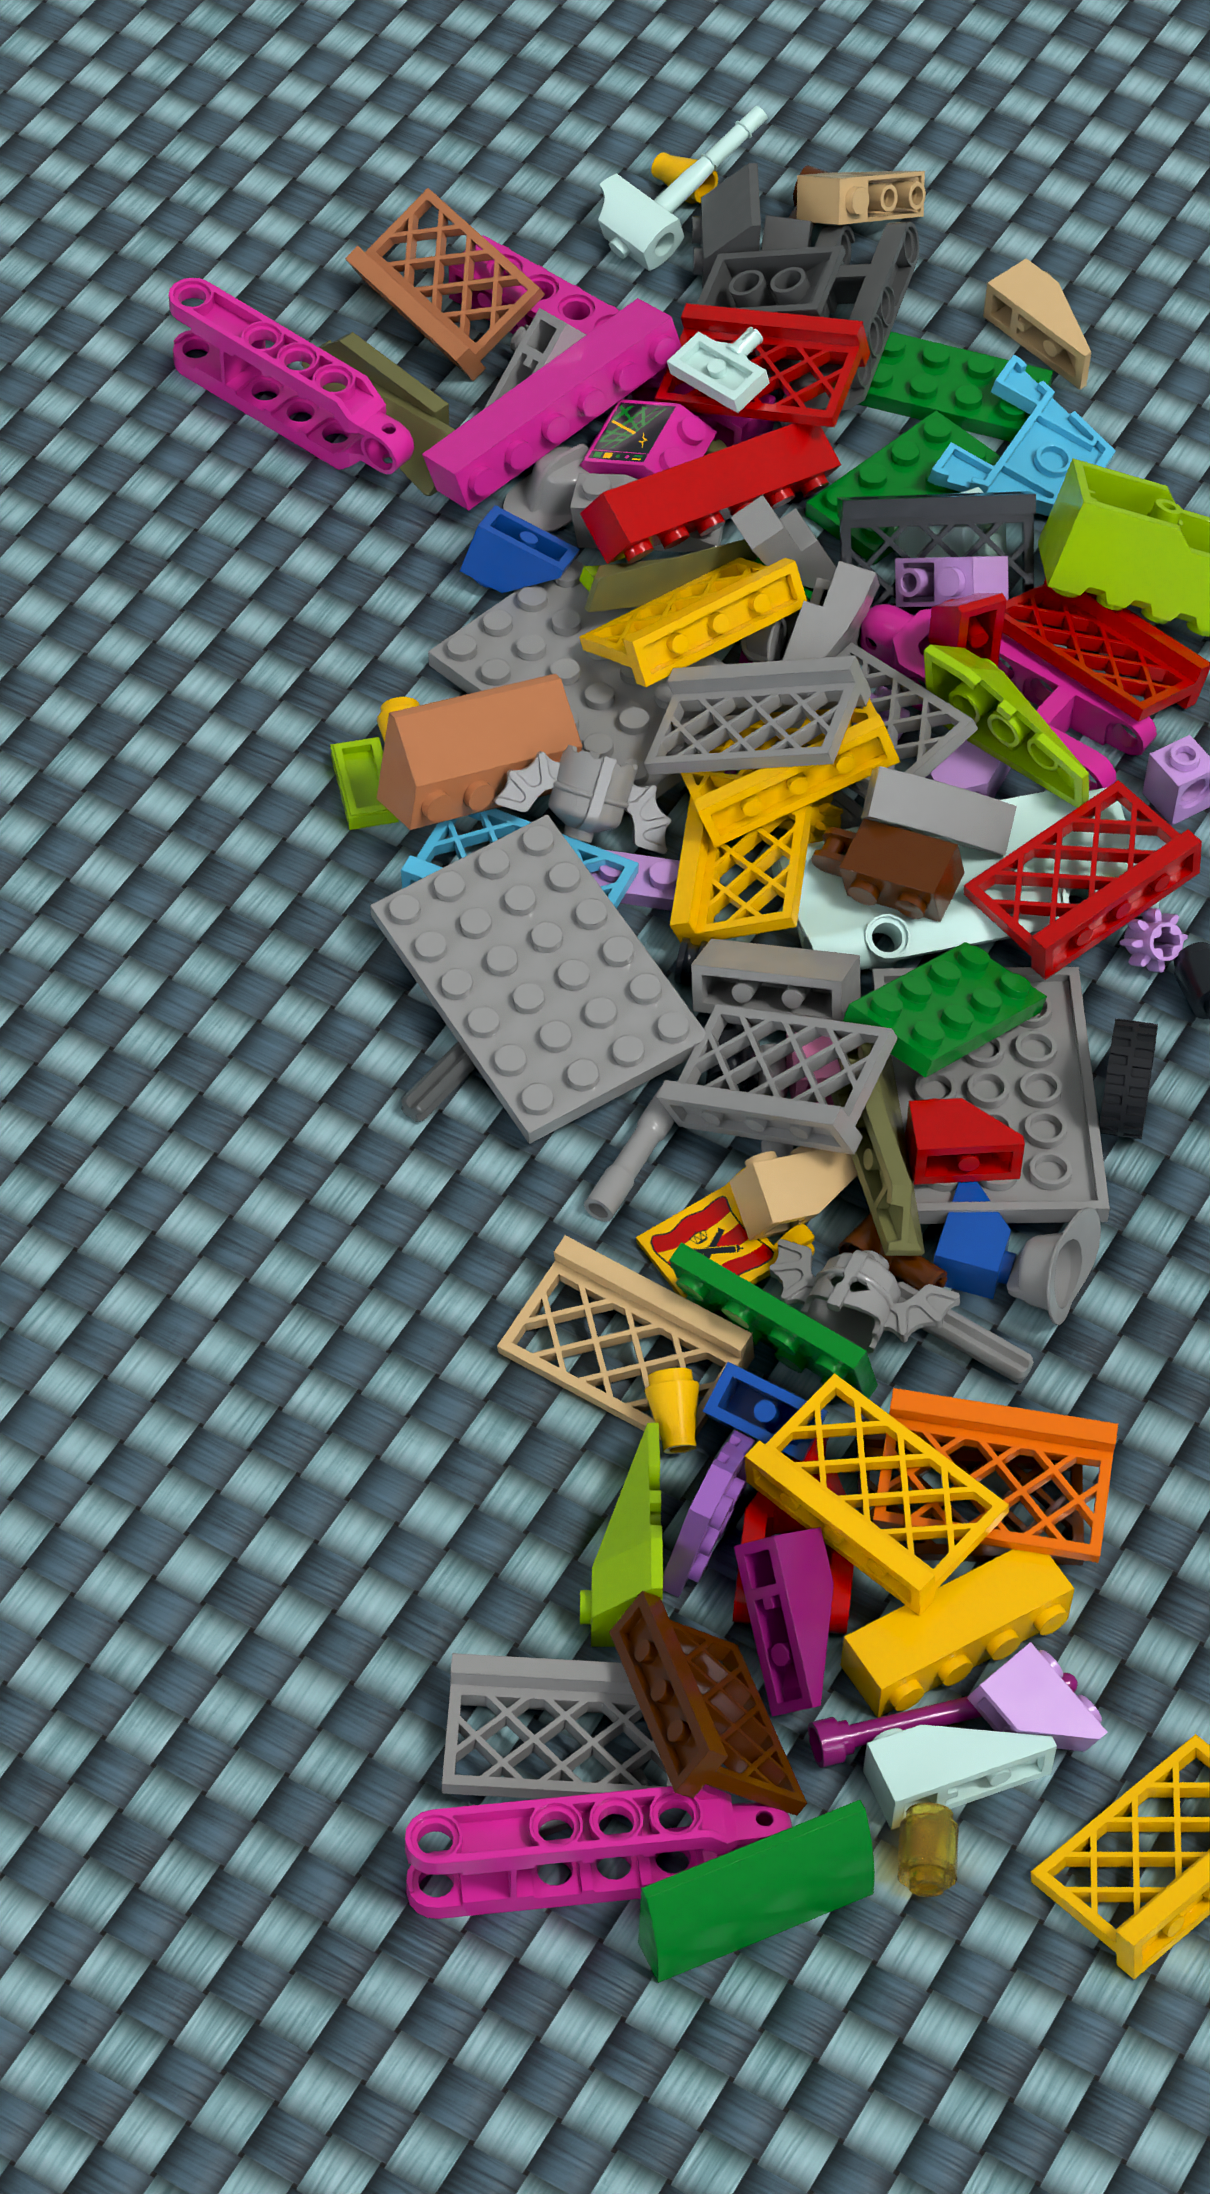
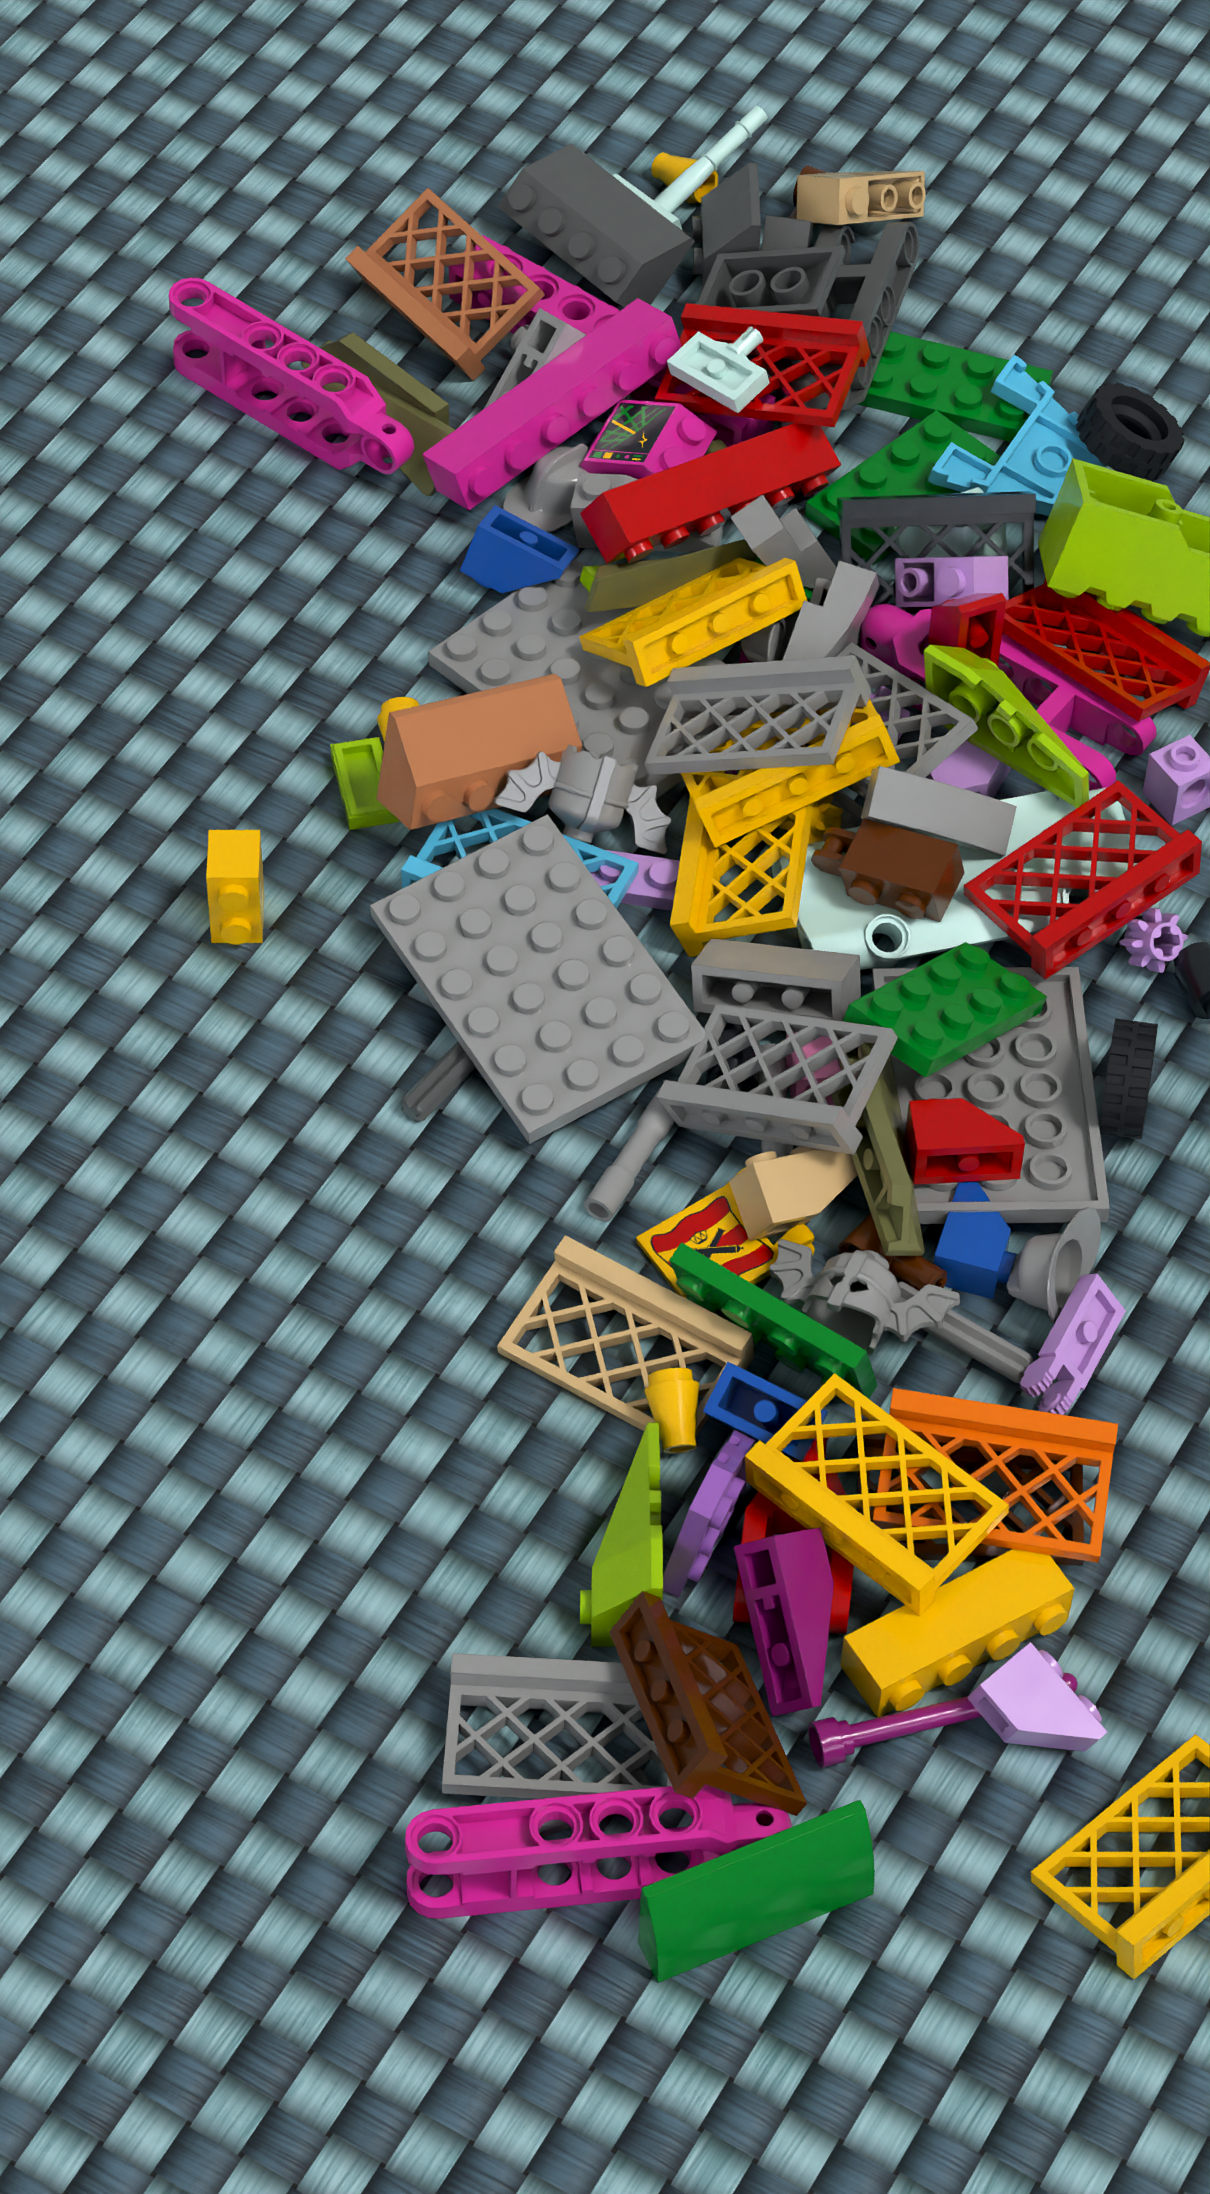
black bush [674,937,708,984] -> none
light aqua slope [863,1725,1057,1830] -> none
clear yellow brick [897,1803,959,1897] -> none
tan slope [983,258,1091,390] -> none
none -> yellow brick [206,830,265,945]
none -> dark grey slope [497,144,695,307]
none -> lavender hinge [1020,1273,1126,1415]
none -> black tyre [1076,383,1185,481]

